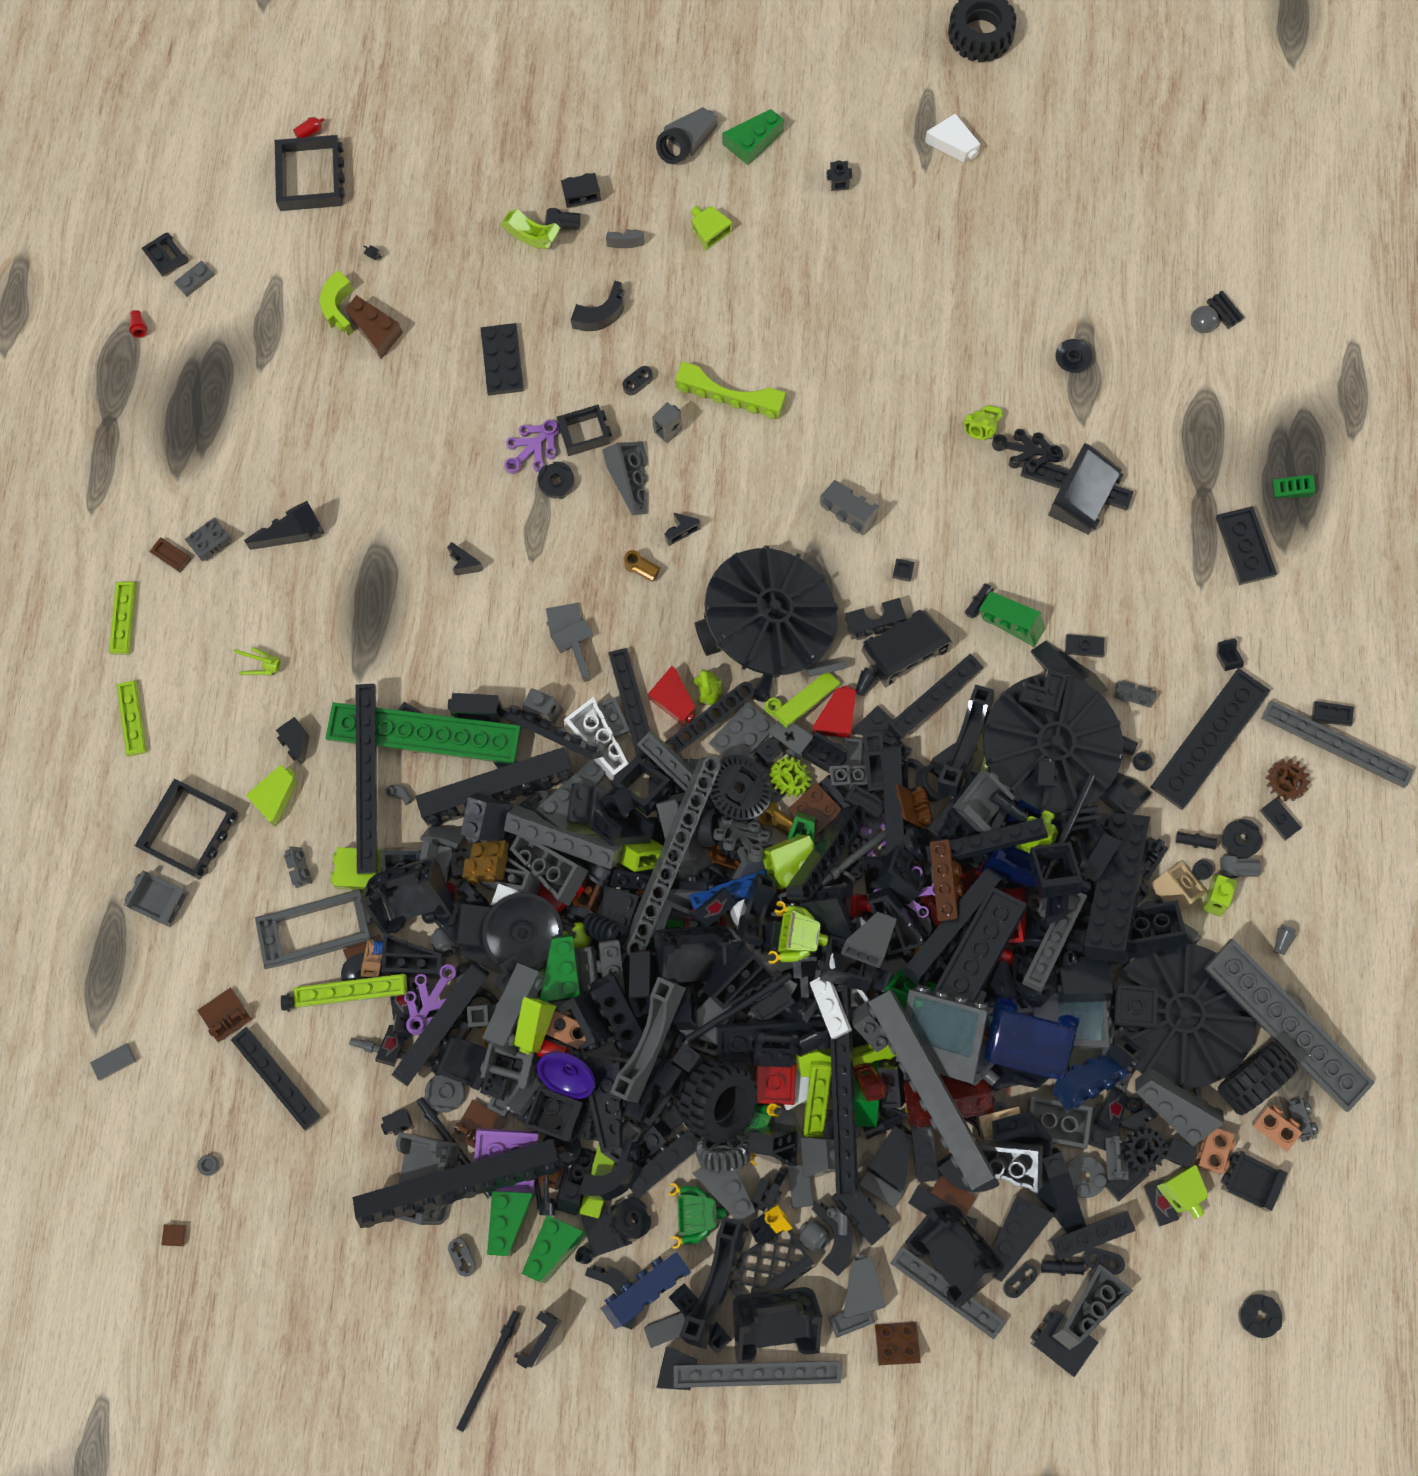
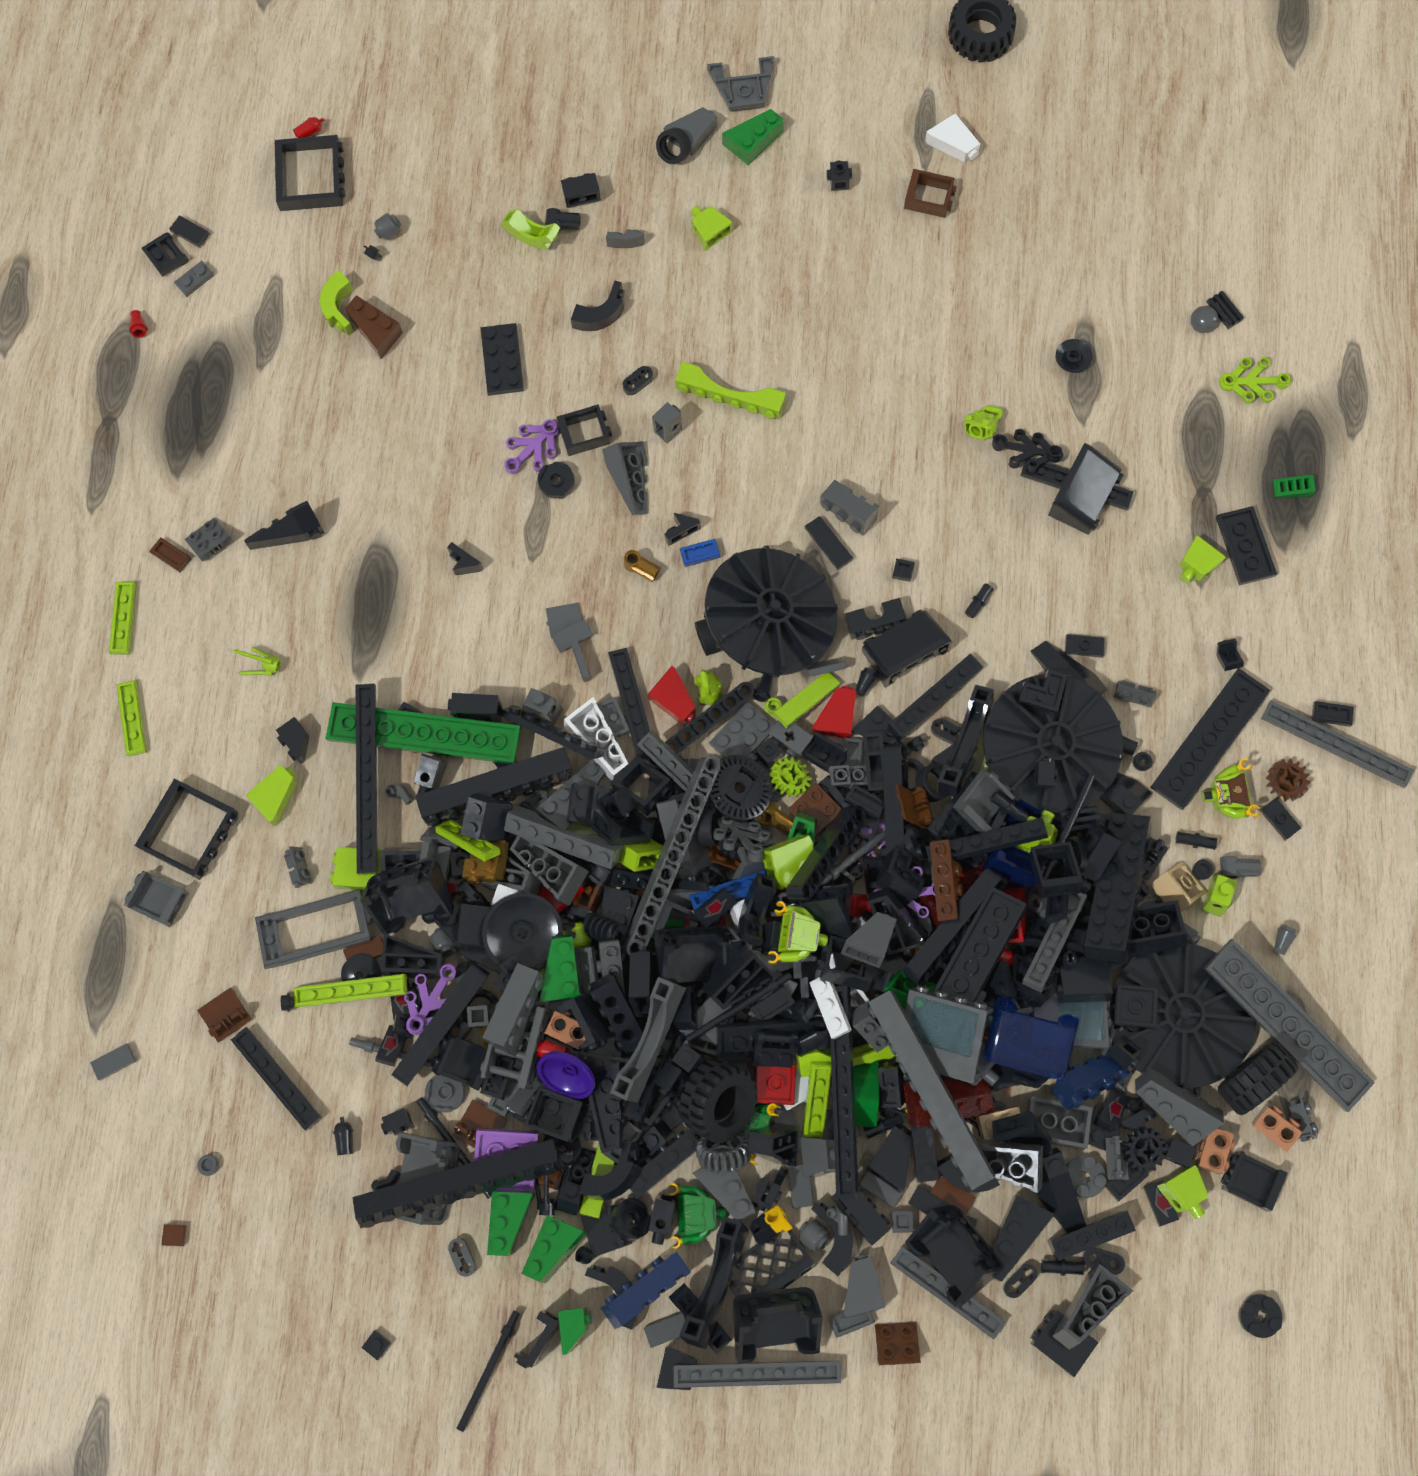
medium nougat leg [360,939,384,978] -> none
lime slope [514,997,556,1055] -> none
clear red slope [853,1063,886,1102] -> none
green wedge [979,591,1045,648] -> none
black plate [1221,819,1263,859] -> none
none -> black tile [169,215,209,248]
none -> black piece [333,1117,354,1156]
none -> black plate [361,1330,392,1360]
none -> black arm [371,1169,400,1191]
none -> dark grey head [374,213,401,240]
none -> torso [414,753,448,795]
none -> lime tile [436,820,500,862]
none -> green slope [558,1307,592,1355]
none -> black torso [649,1193,677,1245]
none -> blue plate [680,539,720,567]
none -> dark grey wing [707,56,774,111]
none -> black tile [805,516,853,570]
none -> dark grey plate [891,1211,913,1233]
none -> reddish brown window [904,169,957,218]
none -> black plate [907,735,925,752]
none -> black beam [931,718,961,745]
none -> lime torso [1179,535,1226,583]
none -> torso [1202,758,1261,819]
none -> lime plant [1219,357,1291,404]

